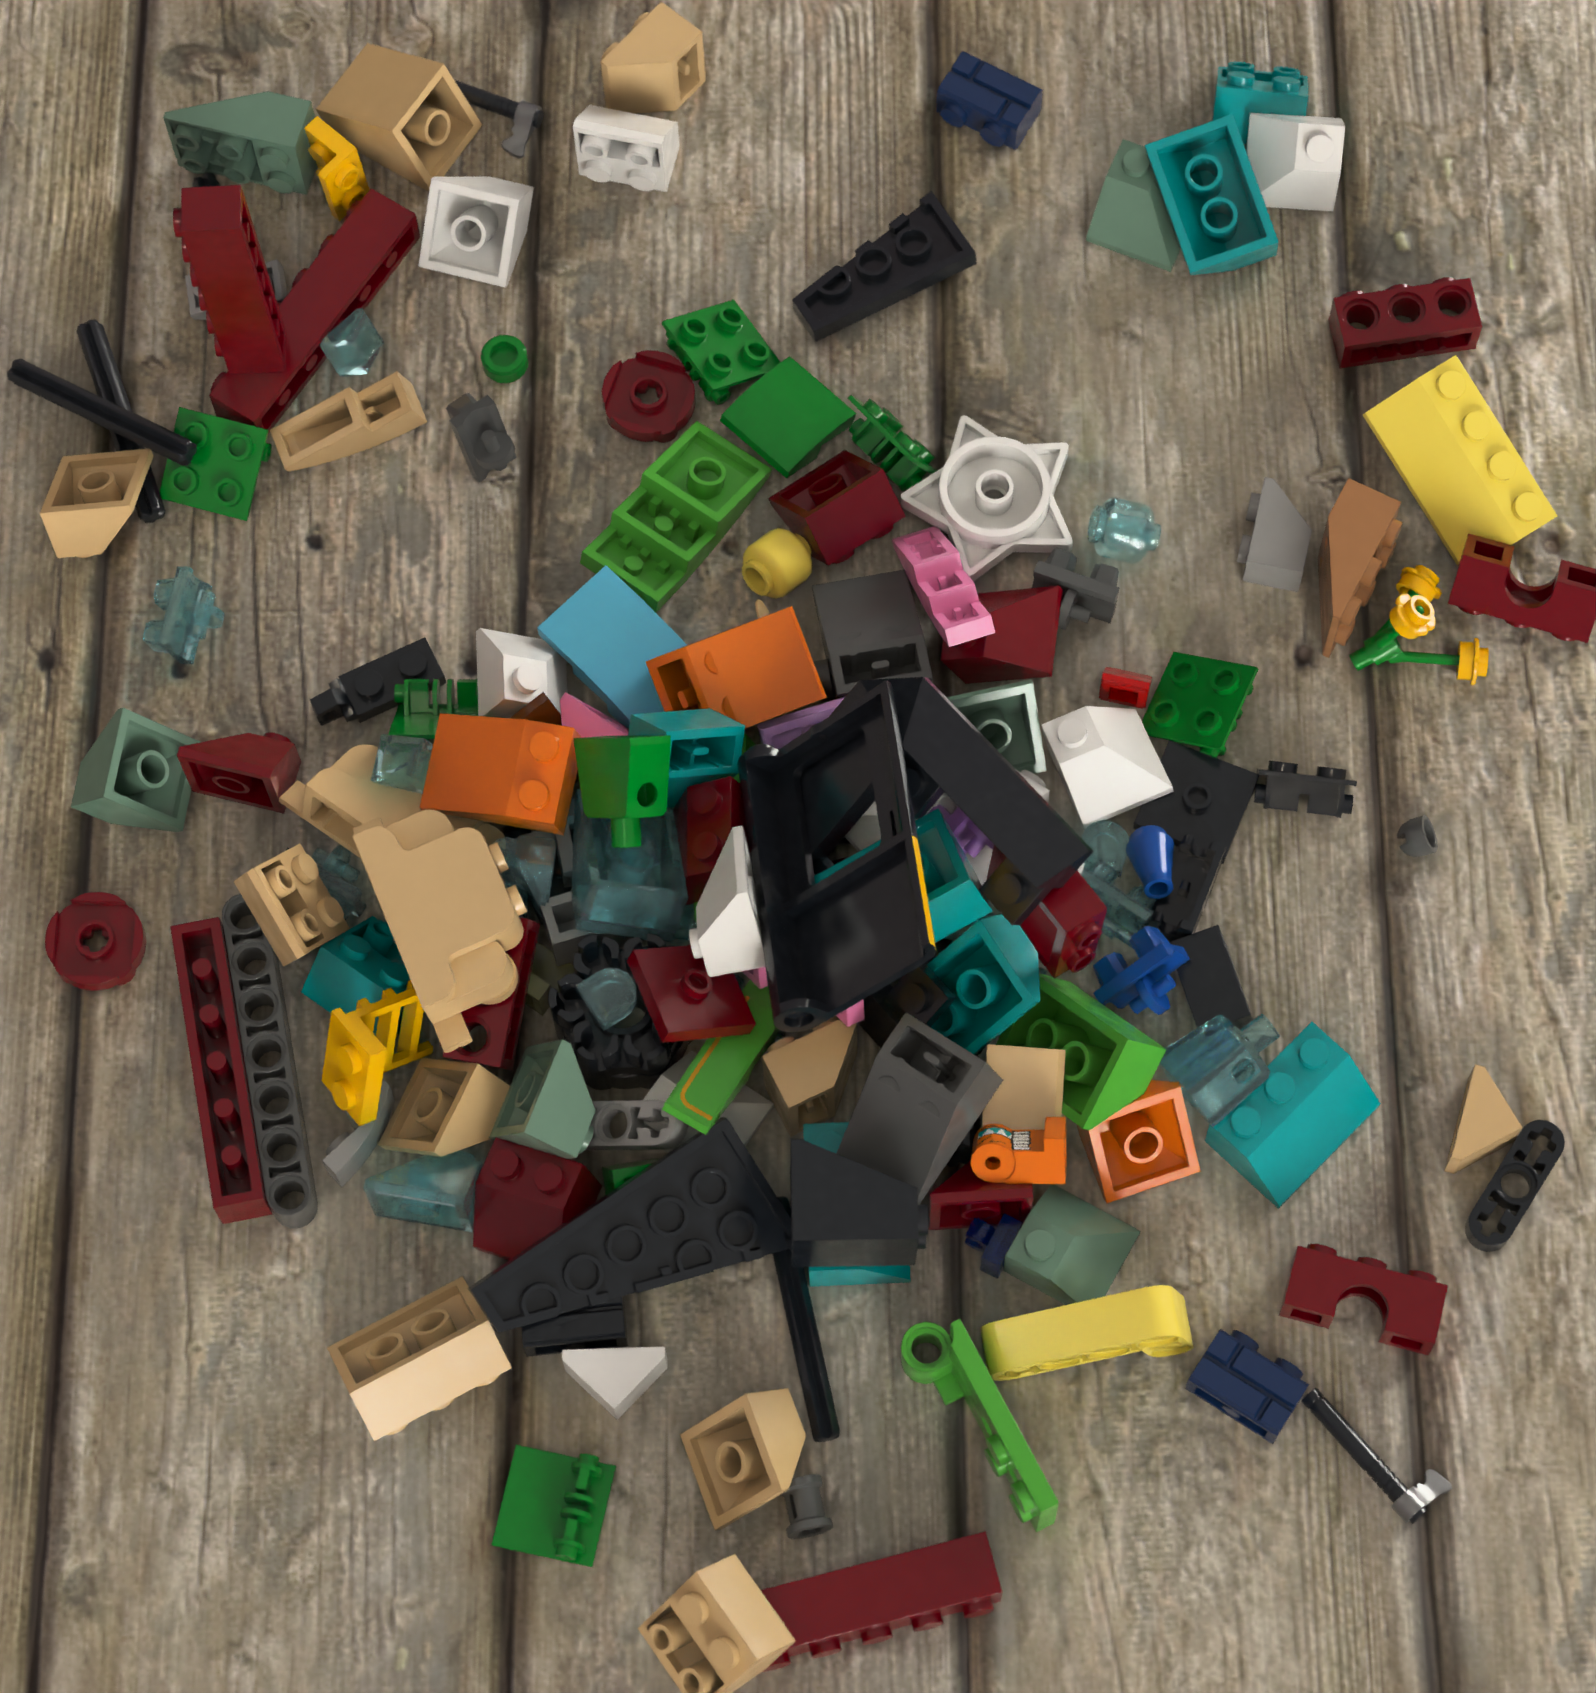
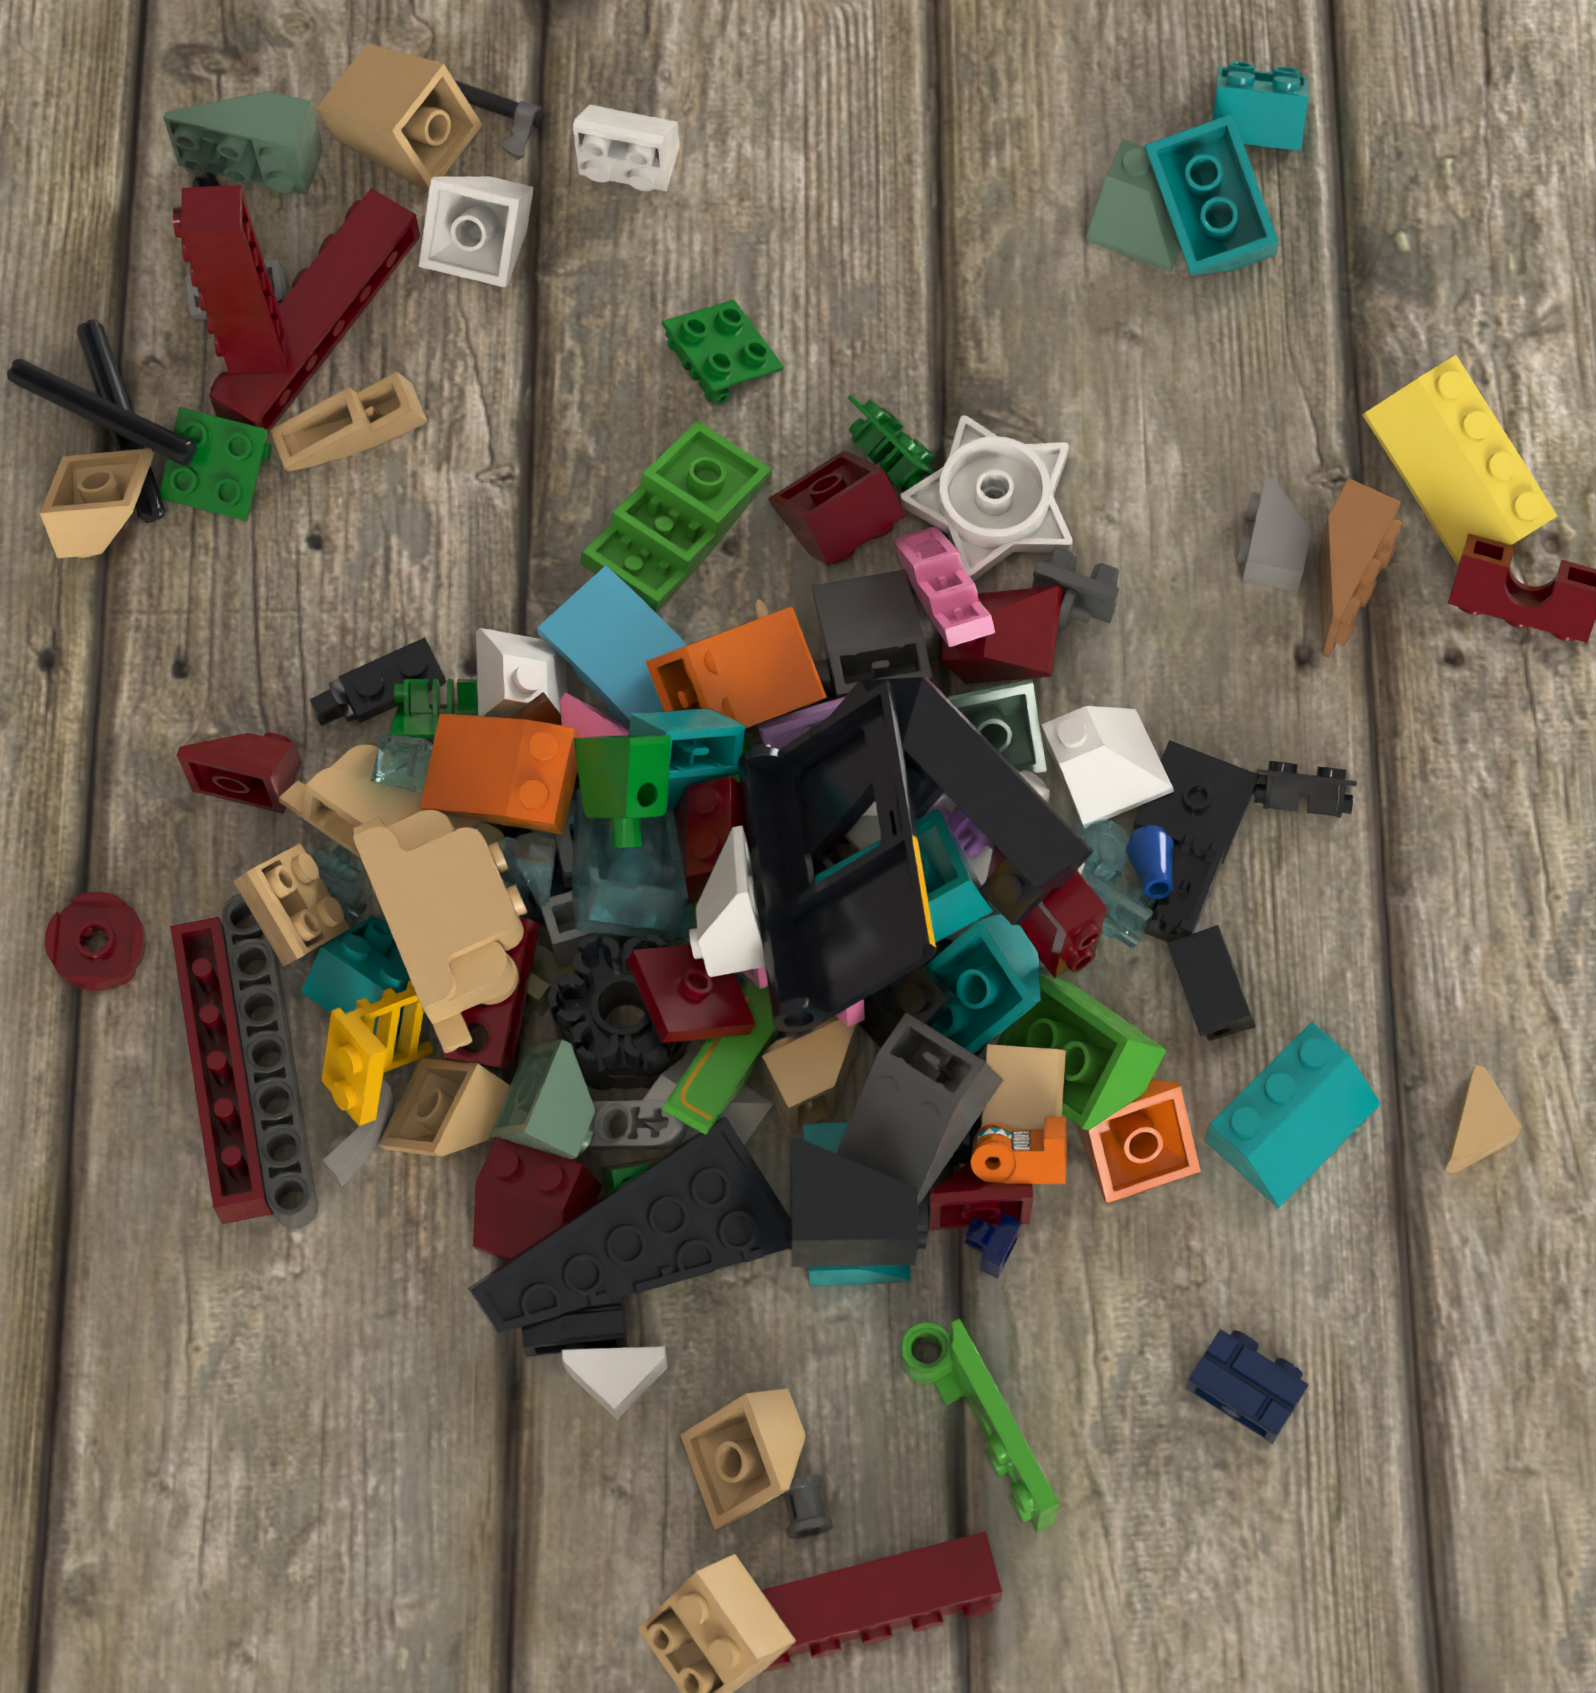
sand green slope [71,708,200,832] -> none
clear light blue hips [142,566,225,664] -> none
yellow bracket [304,116,370,221] -> none
clear light blue slope [320,308,384,377] -> none
tan slope [327,1276,512,1441] -> none
clear light blue slope [363,1151,483,1233] -> none
dark grey hips [446,393,517,482] -> none
green tile [481,335,528,383] -> none
green hinge [491,1445,616,1568] -> none
clear light blue tile [576,968,637,1031] -> none
tan slope [600,1,706,114] -> none
dark red plate [602,350,696,443] -> none
green slope [720,356,856,479] -> none
light yellow head [742,528,812,599] -> none
black axle [772,1196,840,1442] -> none
black wing [792,191,977,342] -> none
dark blue brick [936,51,1043,150] -> none
light yellow beam [980,1285,1193,1381] -> none
sand green slope [1003,1184,1141,1305] -> none
clear light blue head [1087,497,1161,564] -> none
blue hips [1093,926,1190,1015] -> none
red slope [1099,667,1152,709] -> none
green hinge [1142,652,1259,758] -> none
clear light blue torso [1159,1013,1280,1127] -> none
white slope [1246,113,1345,211] -> none
dark red arch [1279,1244,1448,1355] -> none
black piece [1302,1388,1452,1524] -> none
dark red brick [1328,277,1483,369] -> none
yellow plant [1349,565,1489,685] -> none
dark grey hinge [1397,815,1438,857] -> none
black beam [1465,1120,1565,1252] -> none

